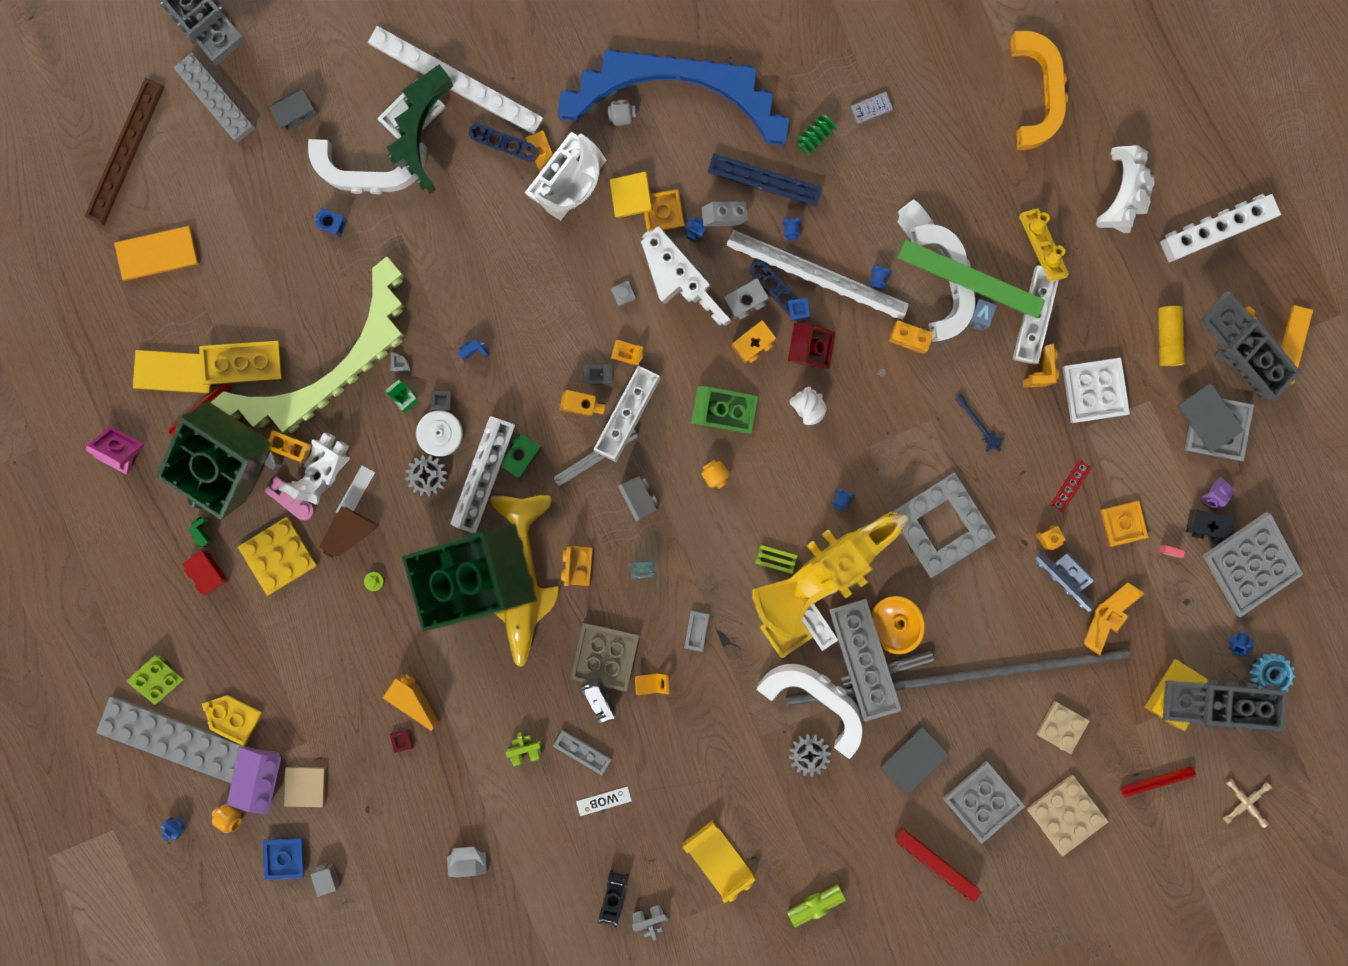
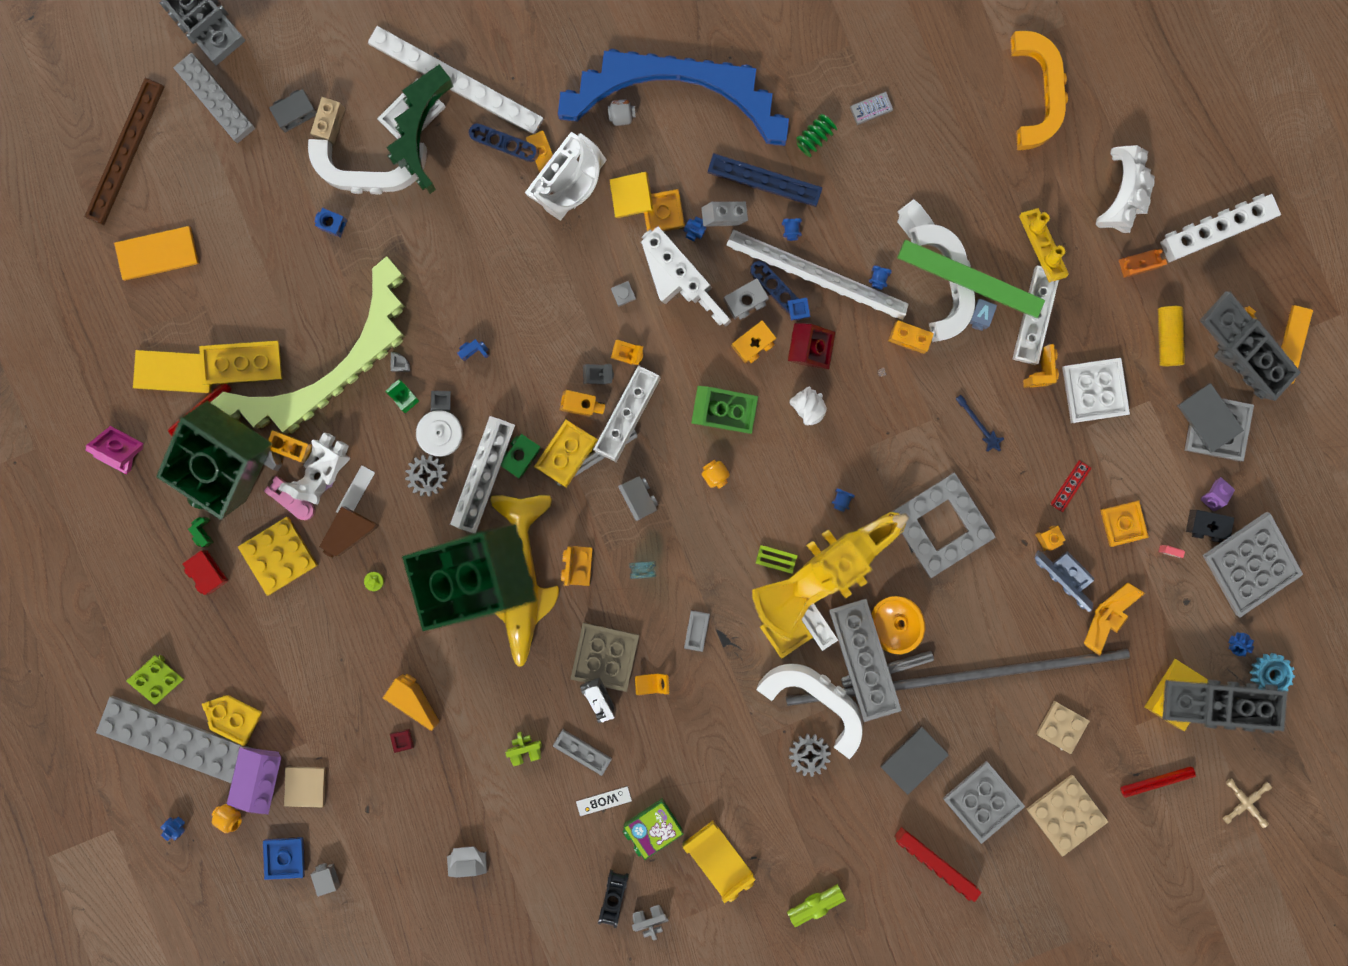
none -> tan brick [310,97,345,145]
none -> yellow tile [534,420,598,488]
none -> brick [623,798,684,860]
none -> orange hinge [1119,249,1167,278]

